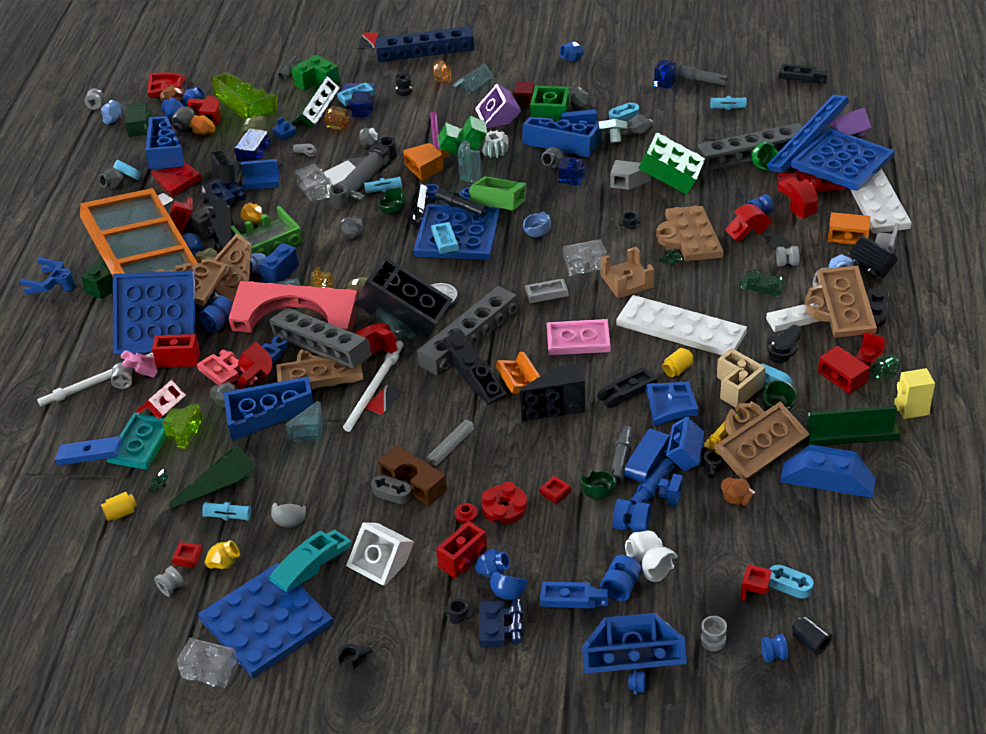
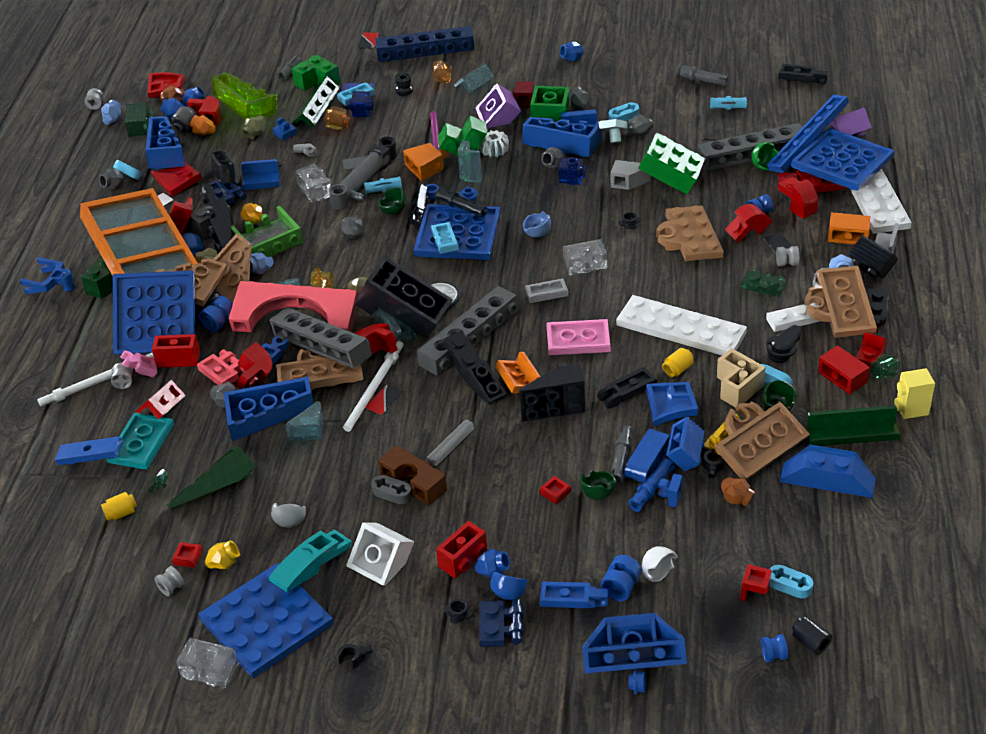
clear neon green brick [162,403,203,449] -> none
medium azure pin [202,502,251,521] -> none
clear blue brick [234,128,271,162] -> none
blue brick [259,243,299,284] -> none
white sticker [319,160,356,186] -> none
dark grey rock [359,127,380,148] -> none
red plate [454,503,478,525] -> none
bright green window [469,176,527,210] -> none
red plate [481,482,527,524] -> none
medium nougat panel [601,247,654,298] -> none
blue wheel [613,499,651,532] -> none
white head [625,531,663,563] -> none
clear blue brick [654,60,676,89] -> none
clear green plant [660,249,683,266] -> none
light grey wheel [701,616,727,651] -> none

